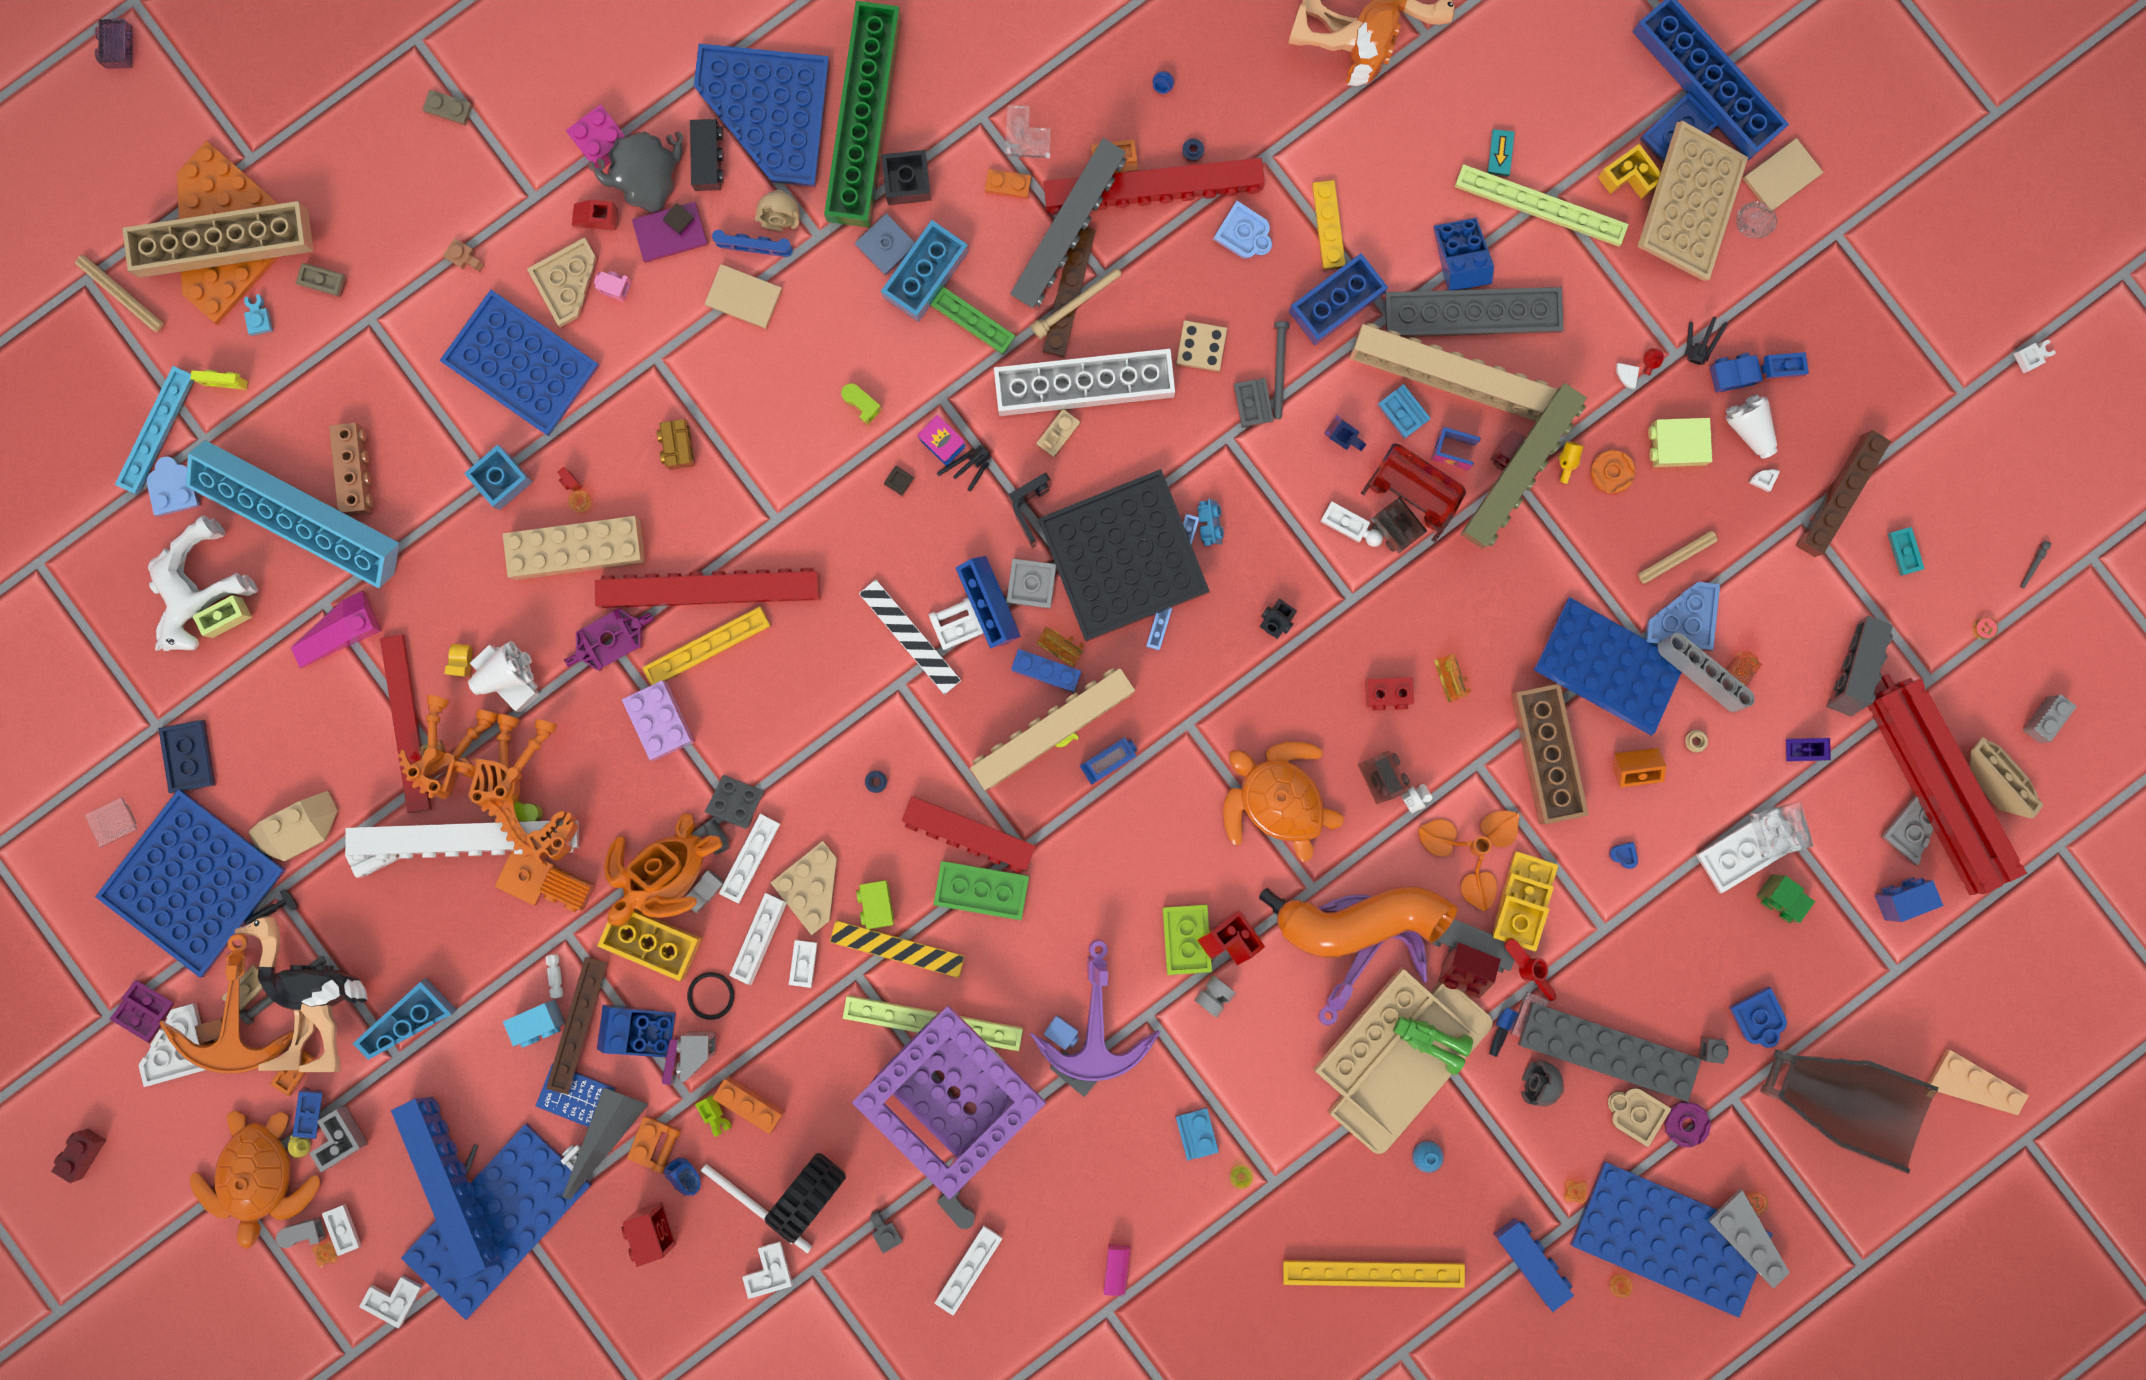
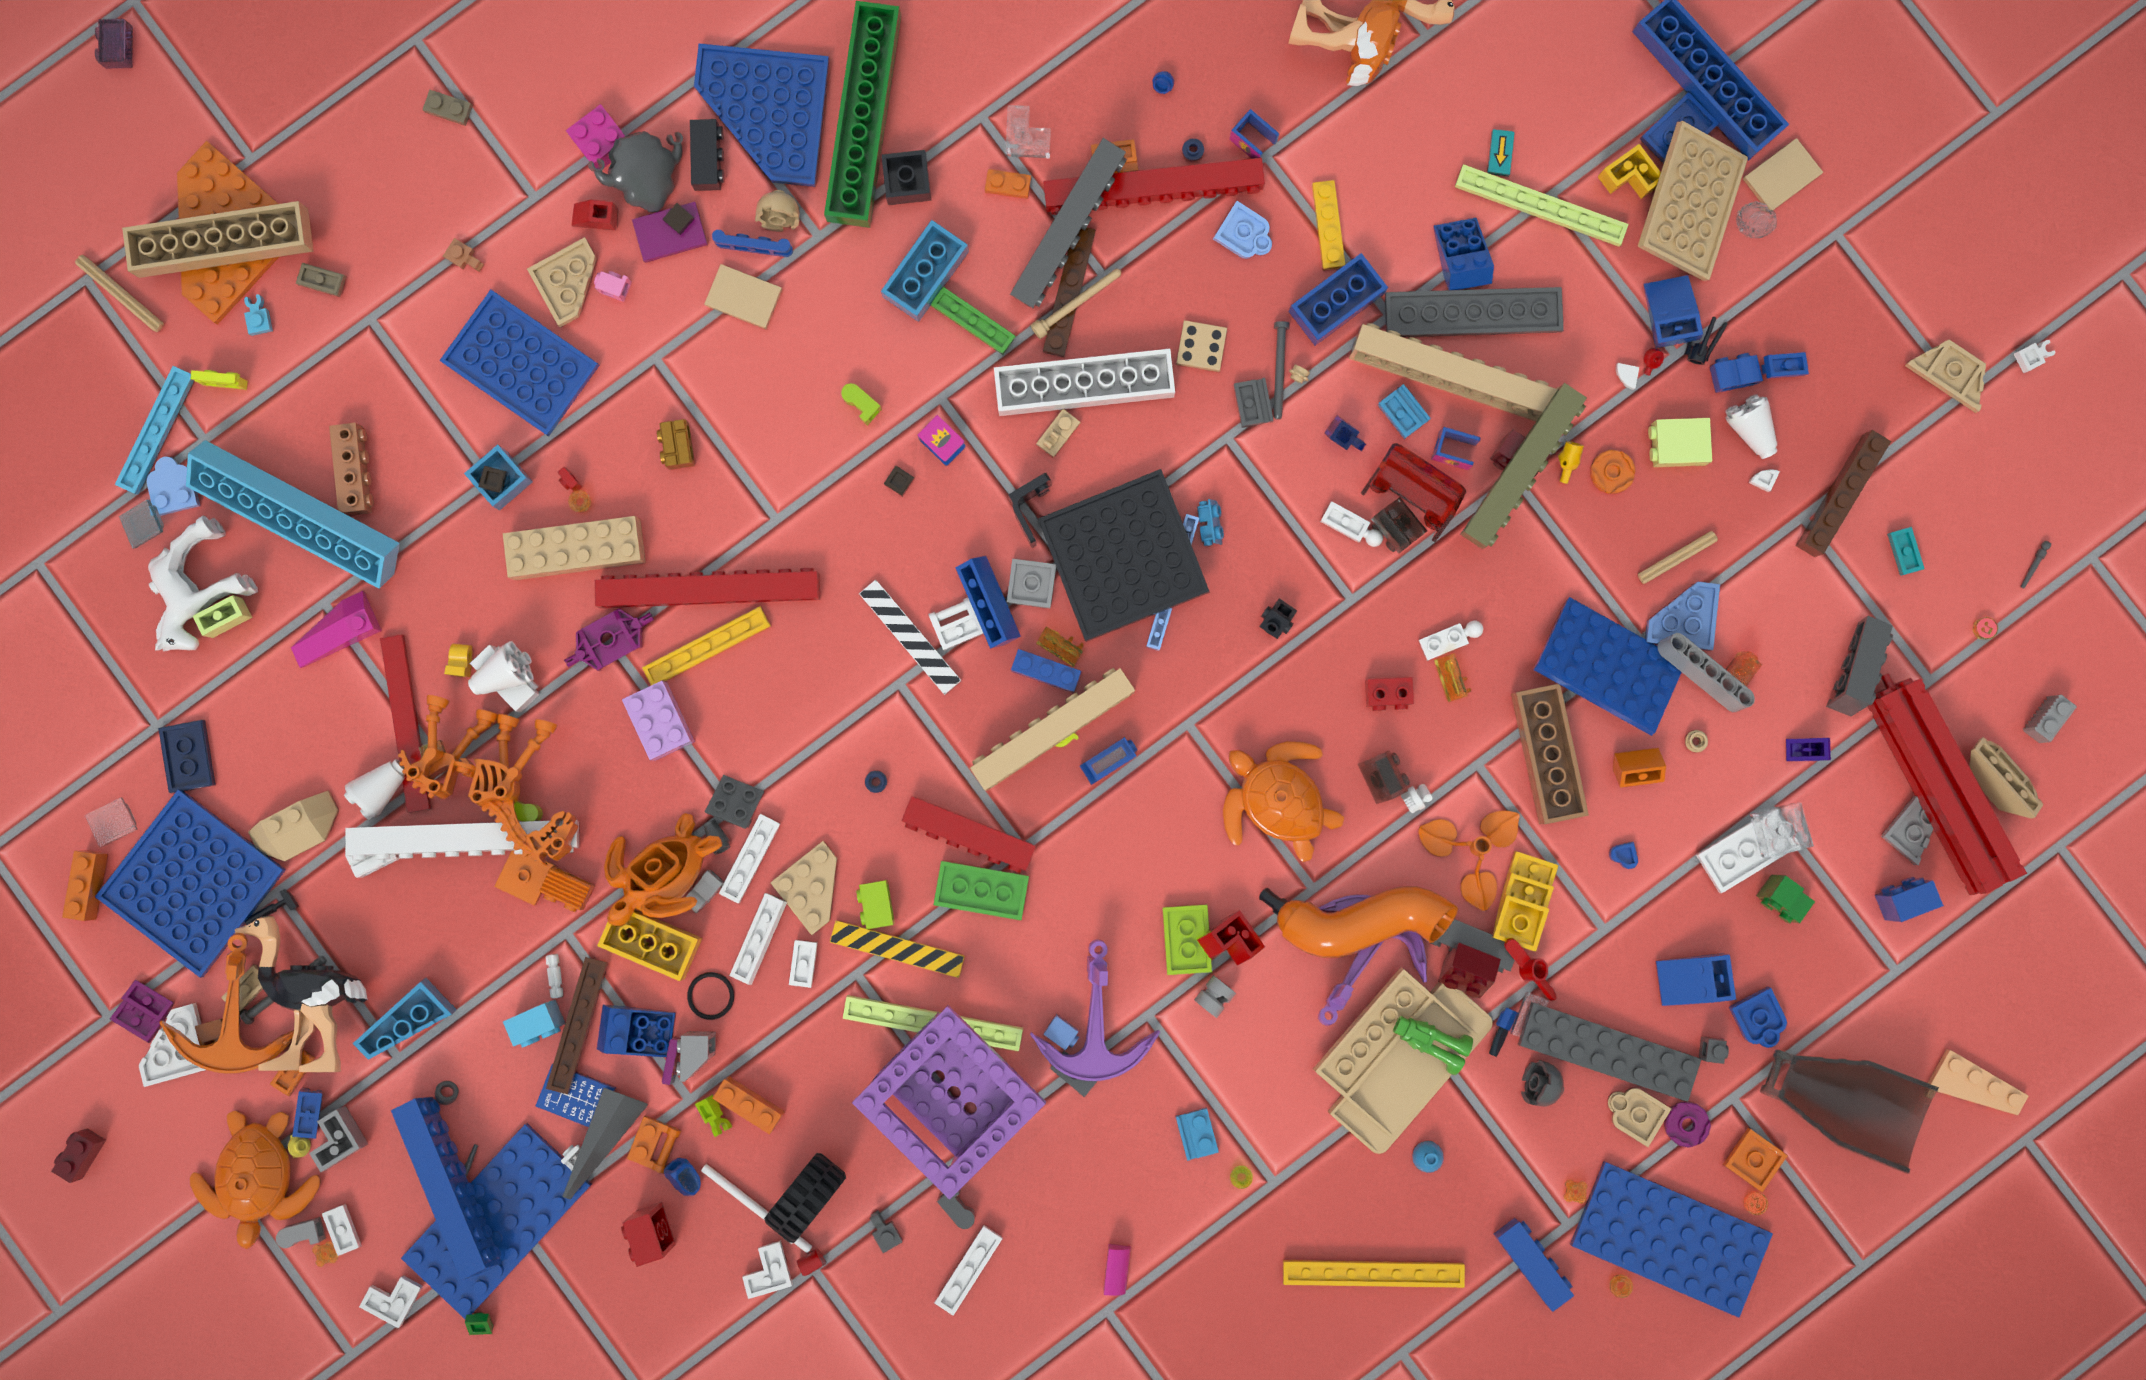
sand blue plate [855,214,915,276] -> none
black plant [937,445,991,491] -> none
light grey wing [1708,1189,1790,1288] -> none
none -> orange brick [62,850,108,921]
none -> clear light blue piece [119,500,164,549]
none -> white cone [344,759,405,820]
none -> dark grey piece [435,1081,459,1105]
none -> green plate [465,1313,493,1335]
none -> dark brown tile [478,465,508,494]
none -> red brick [797,1248,827,1276]
none -> blue piece [1229,109,1279,159]
none -> tan plate [1289,365,1310,384]
none -> white plate [1418,620,1484,661]
none -> blue slope [1643,275,1703,348]
none -> blue slope [1656,953,1736,1006]
none -> orange plate [1723,1128,1788,1193]
none -> tan wing [1905,340,1986,413]

